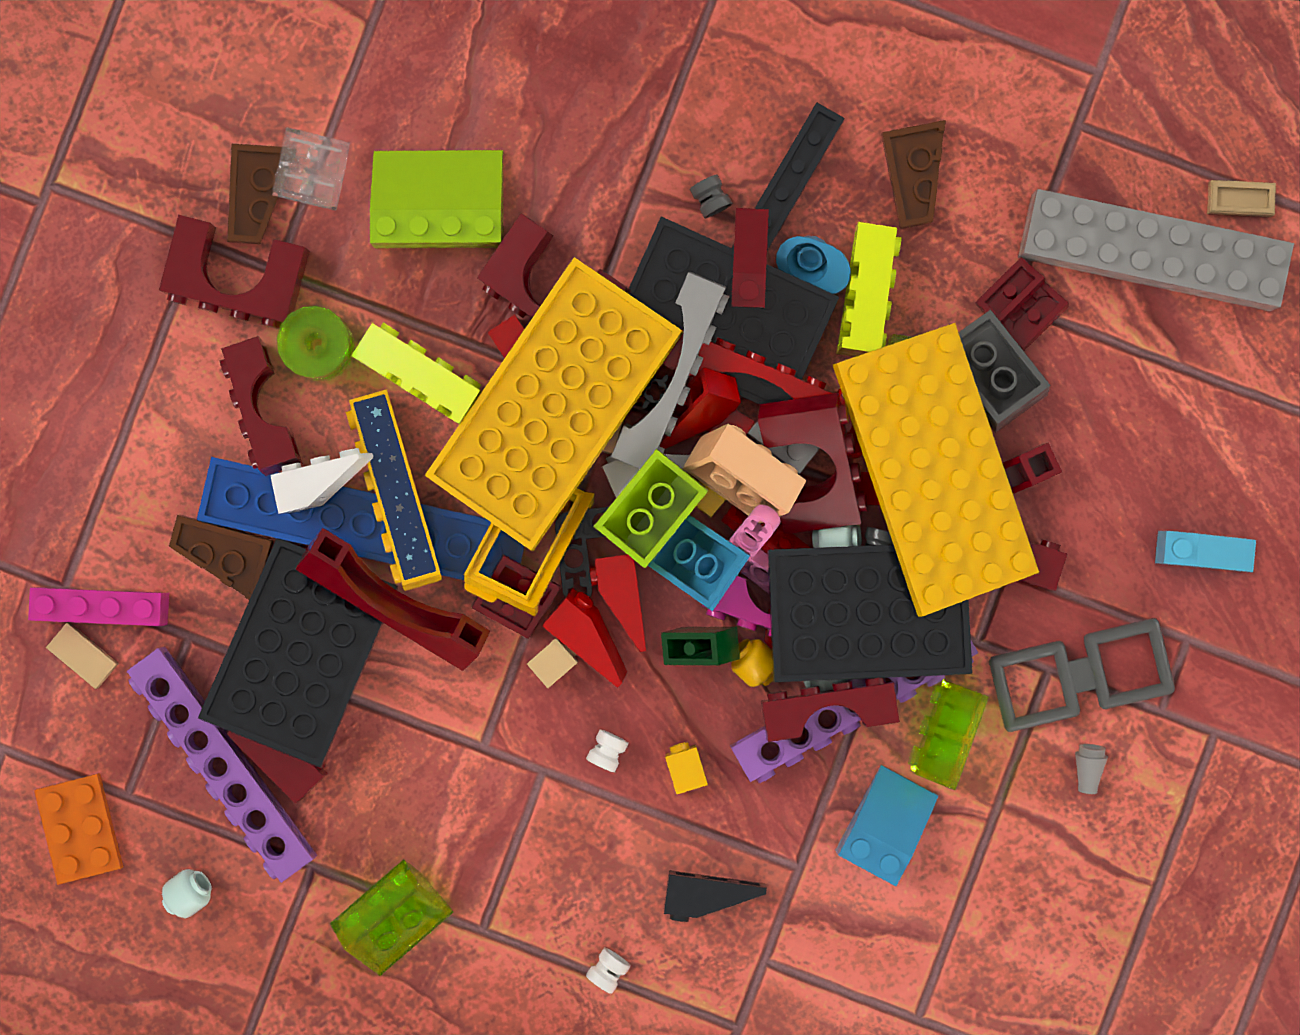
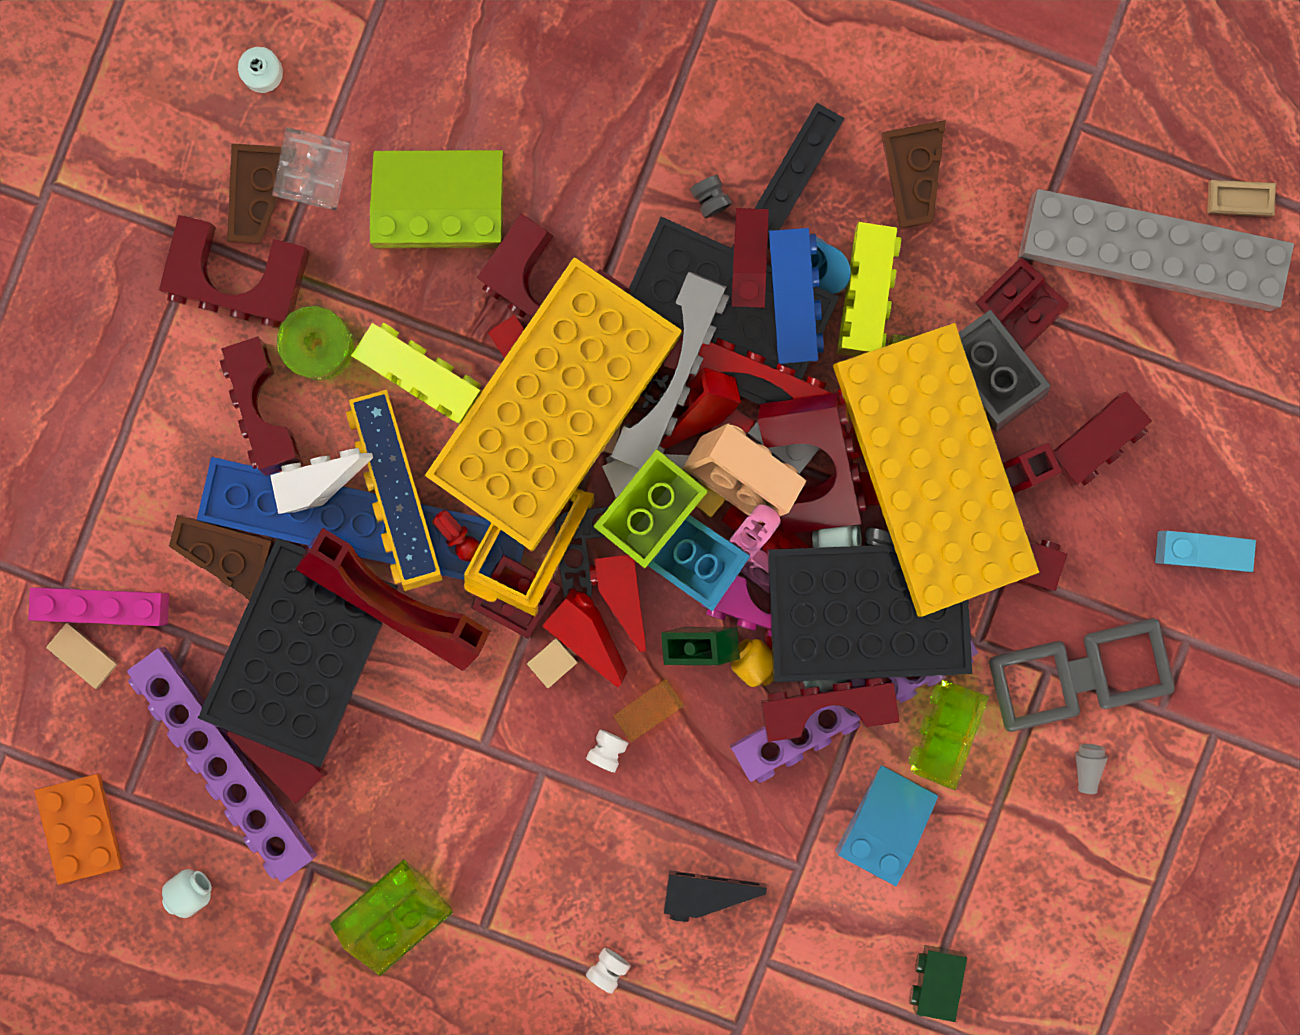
yellow brick [665,742,708,794] -> none
none -> light aqua head [238,47,283,93]
none -> red axle [432,510,480,562]
none -> clear yellow tile [613,679,684,742]
none -> blue brick [769,228,824,364]
none -> dark green brick [909,945,967,1022]
none -> dark red brick [1053,391,1152,486]

